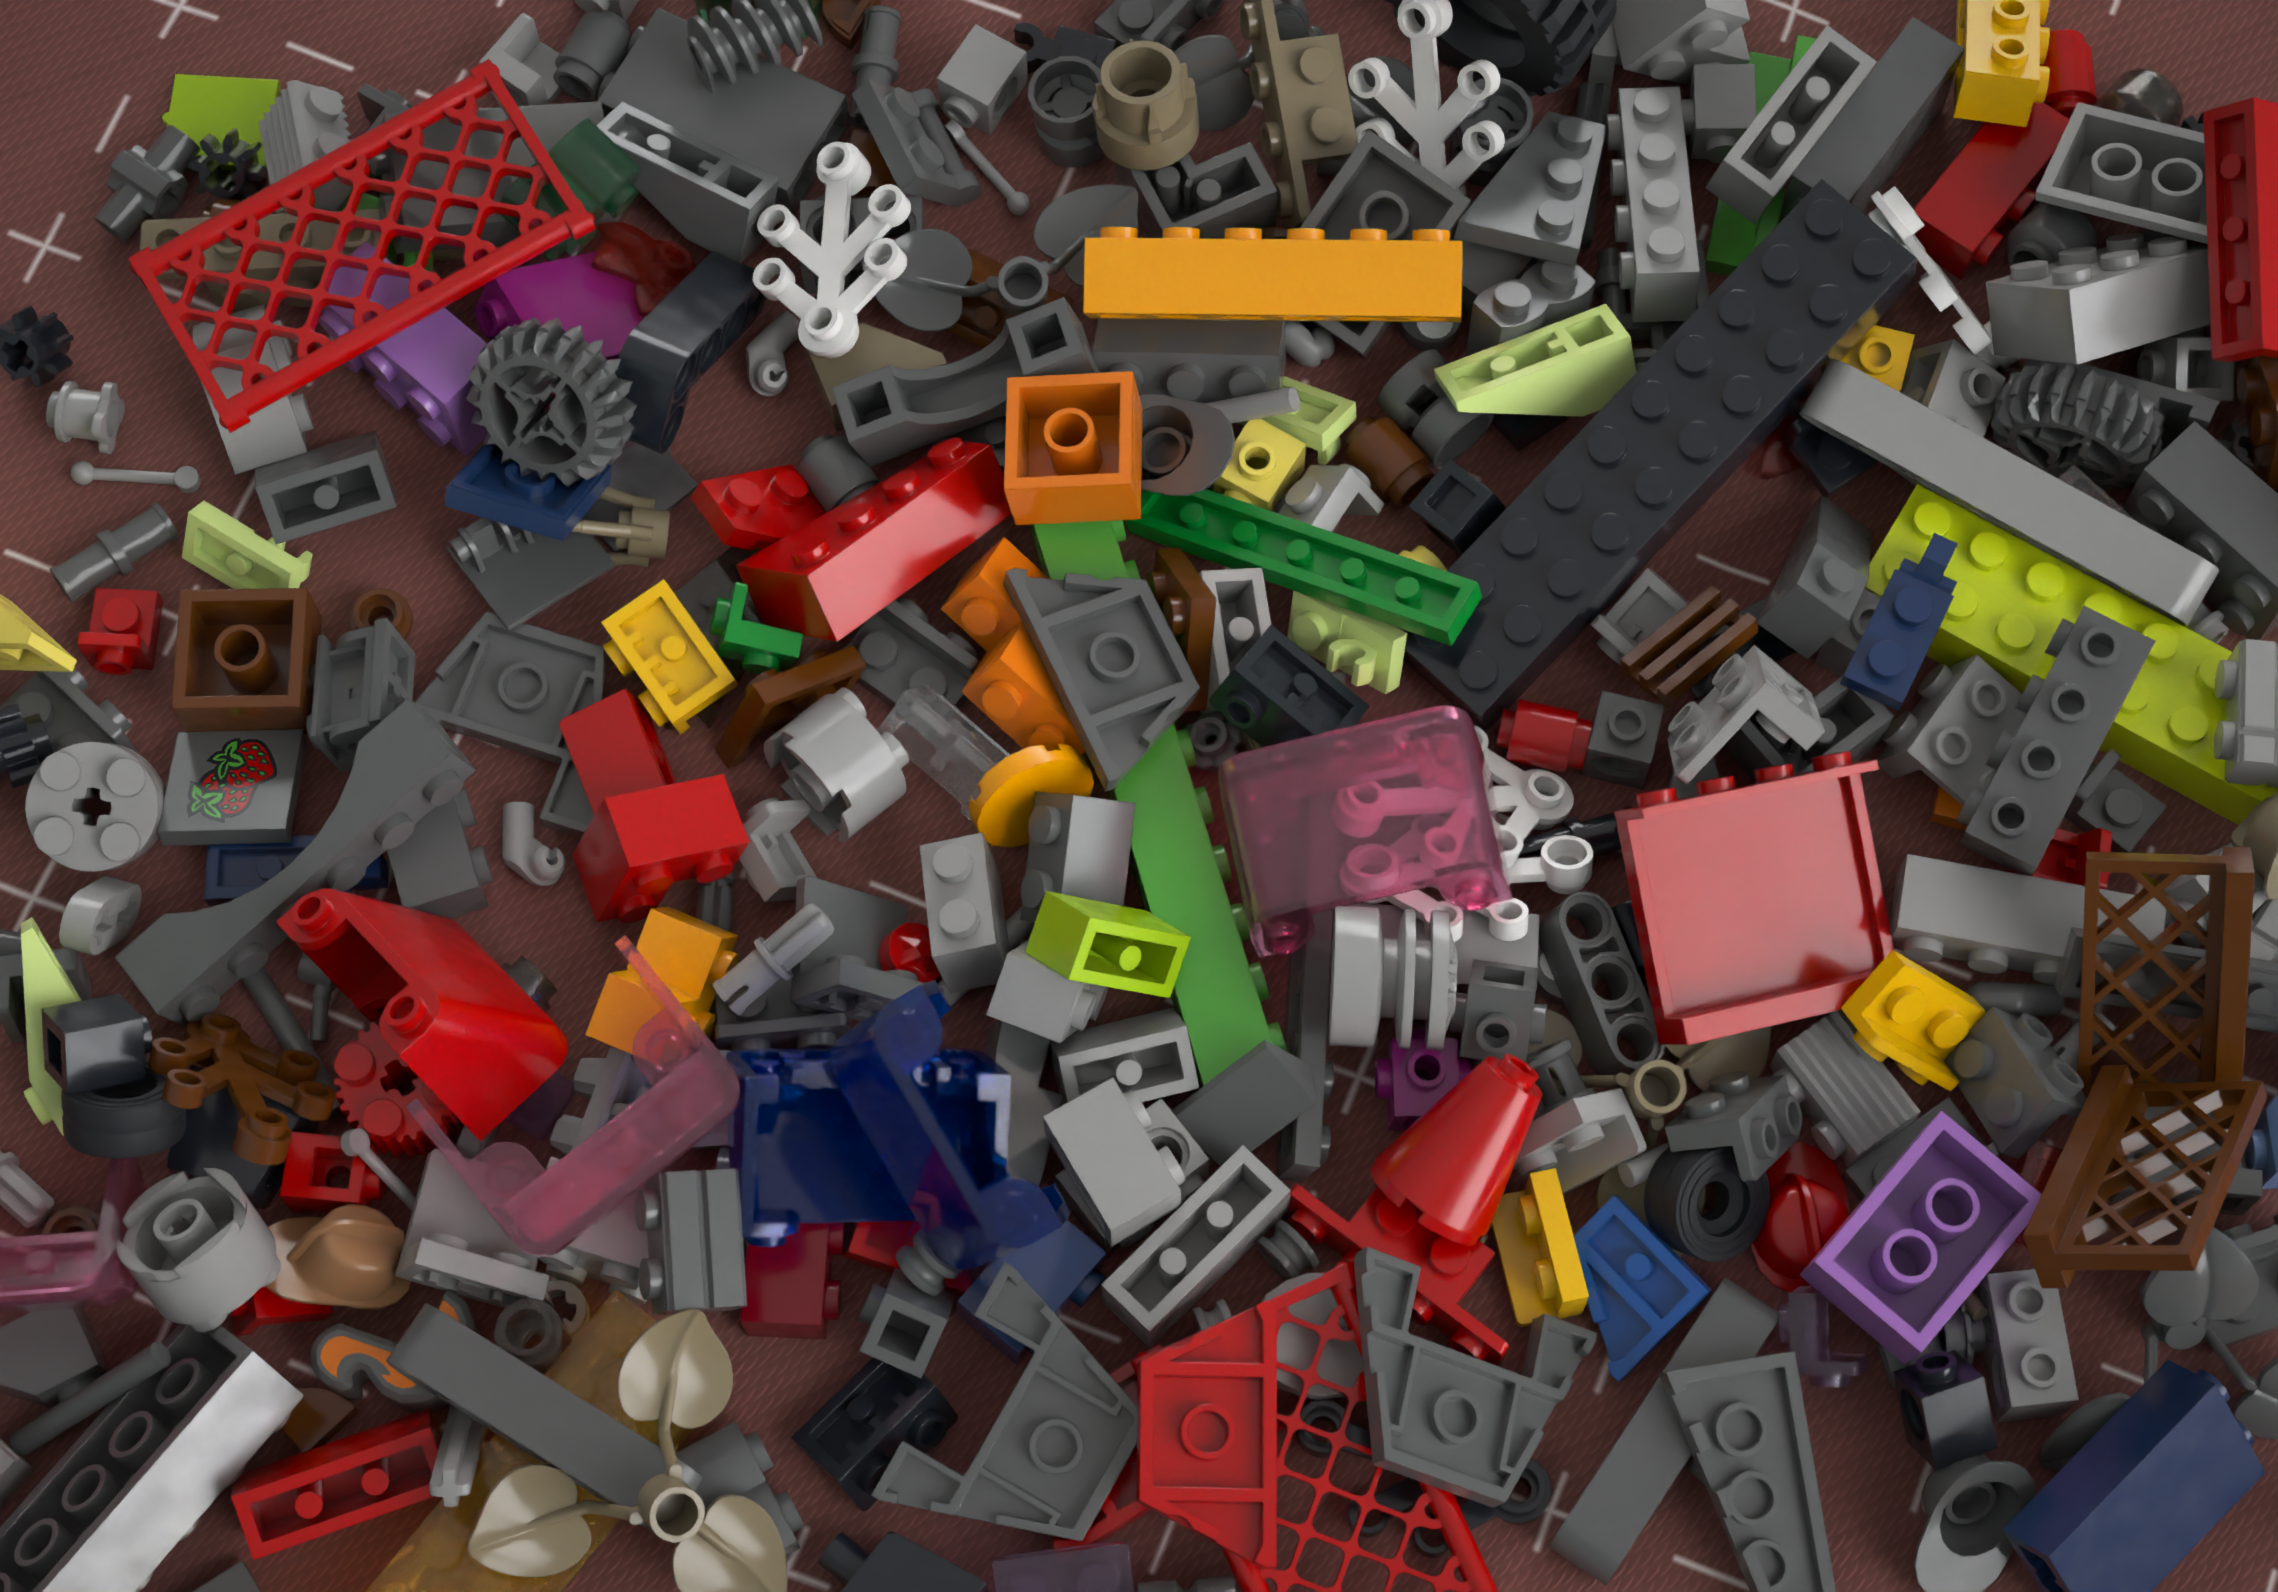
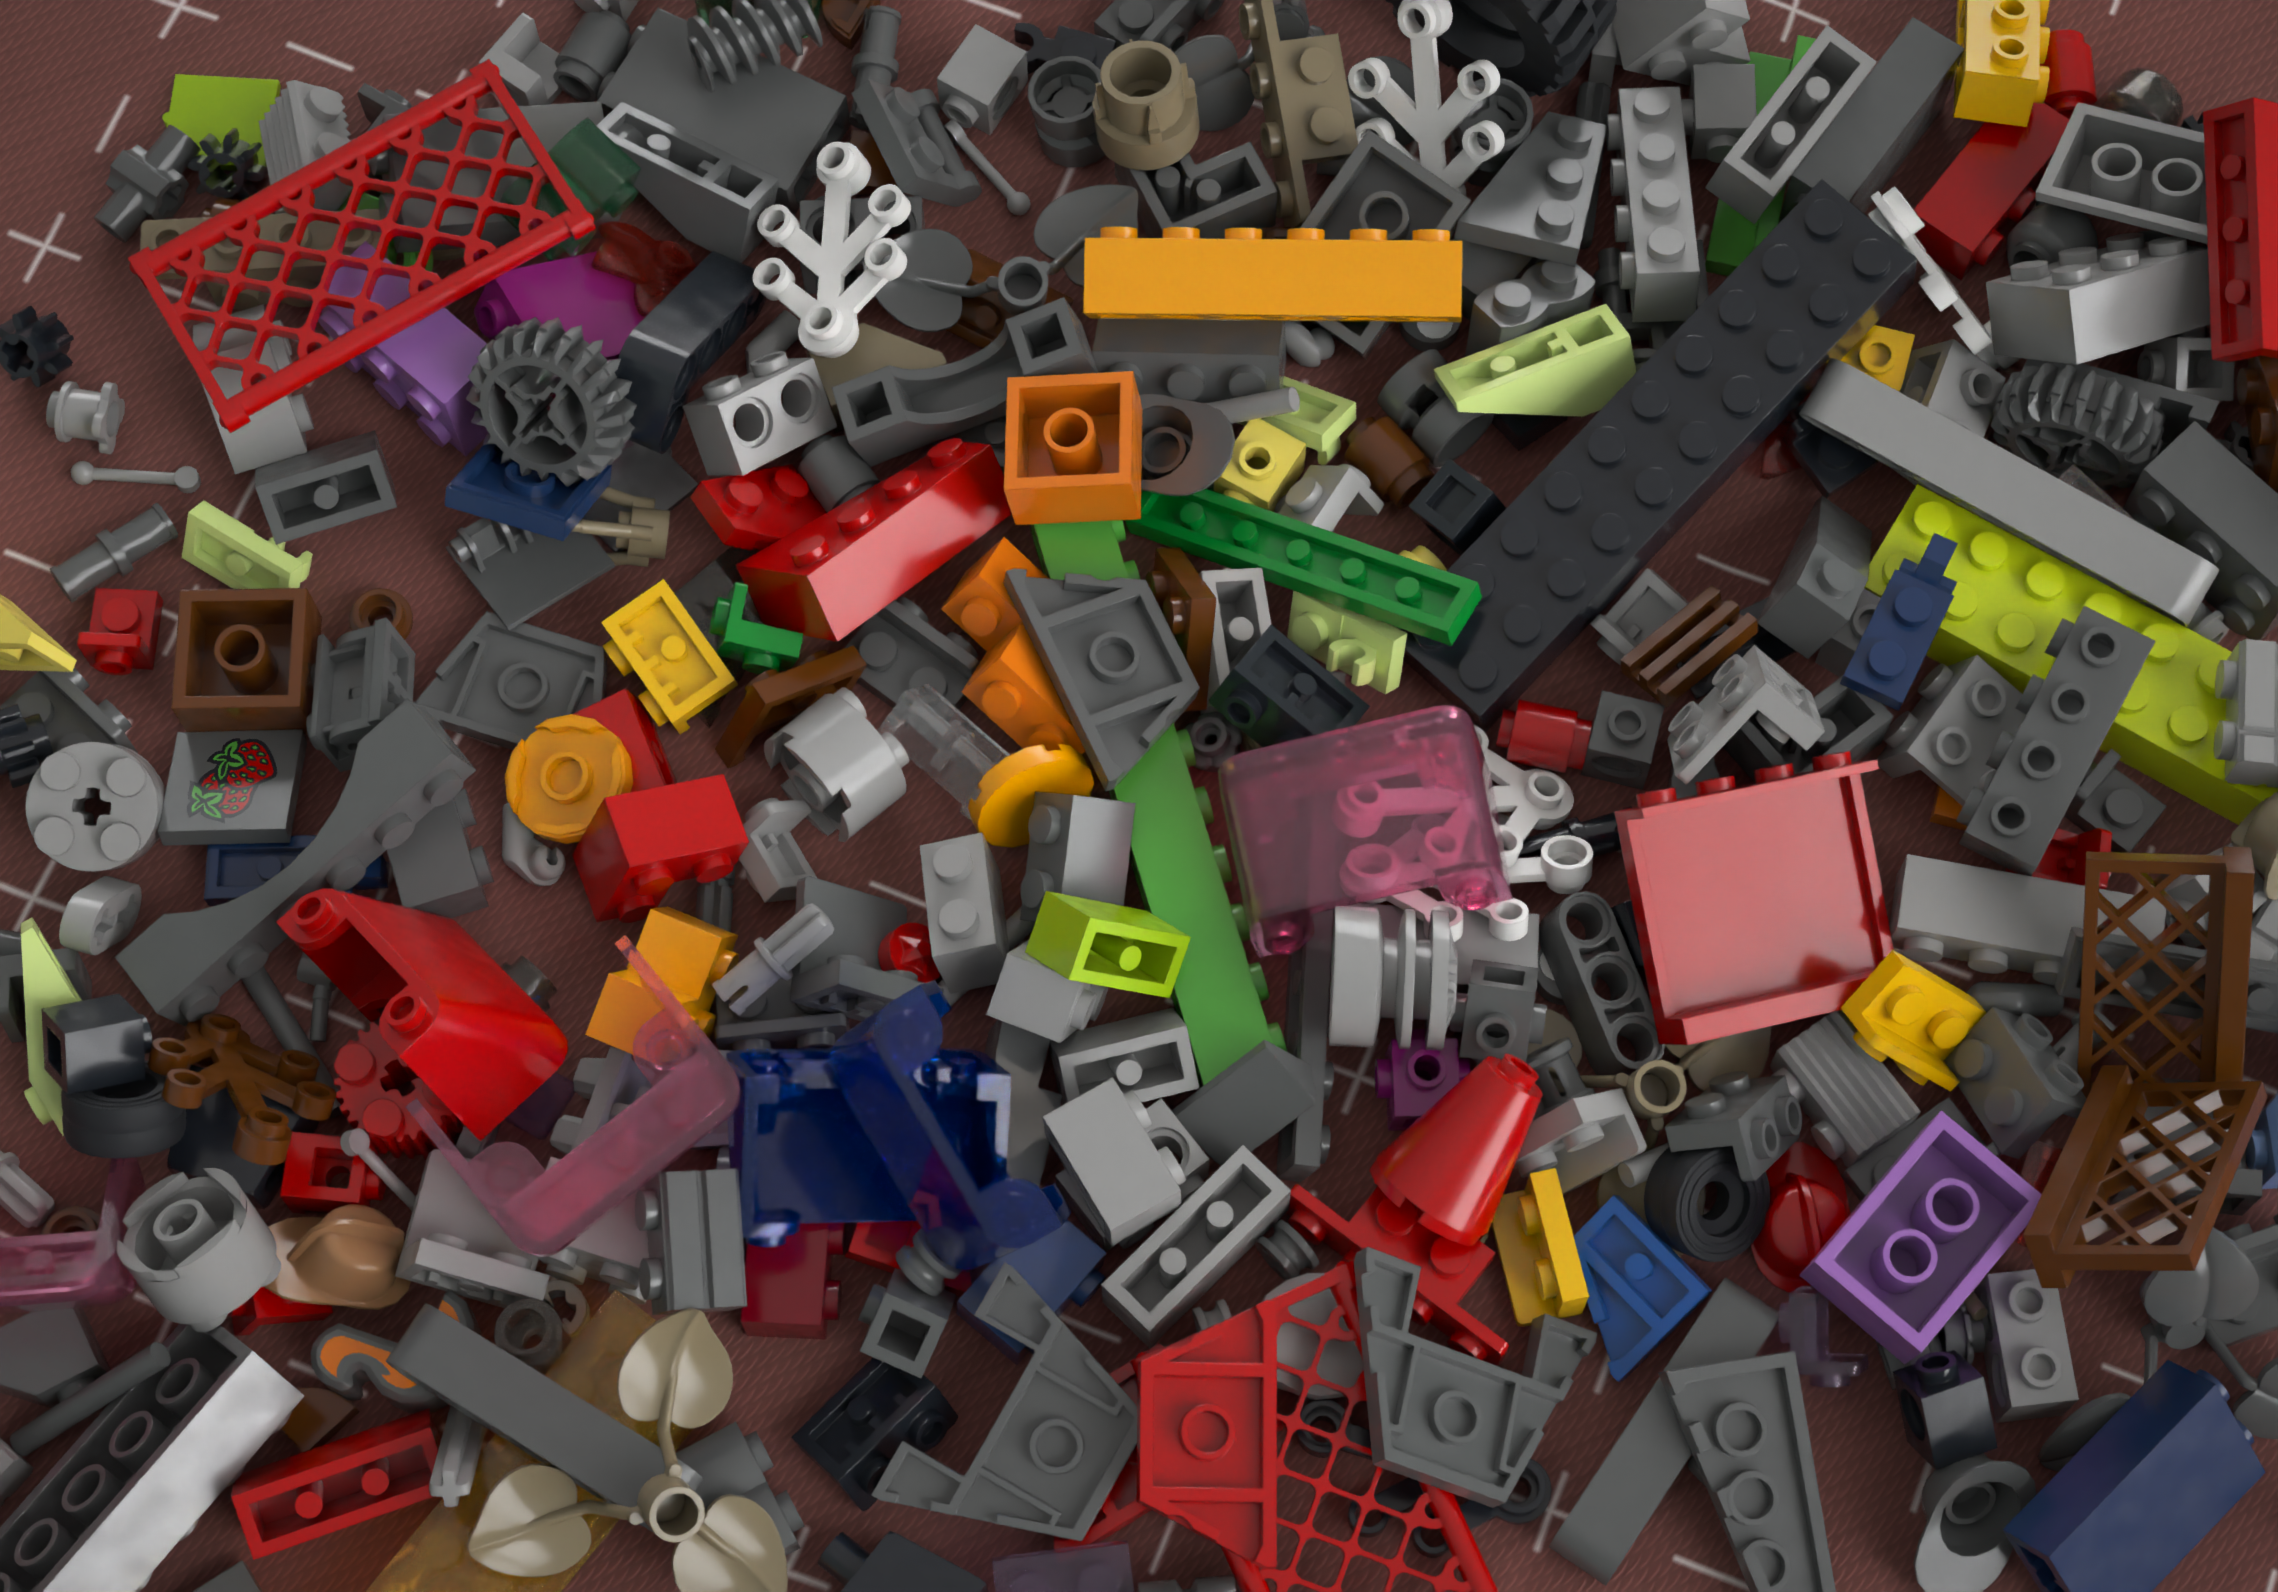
none -> light orange tile [505,714,633,844]
none -> light grey brick [683,351,837,475]

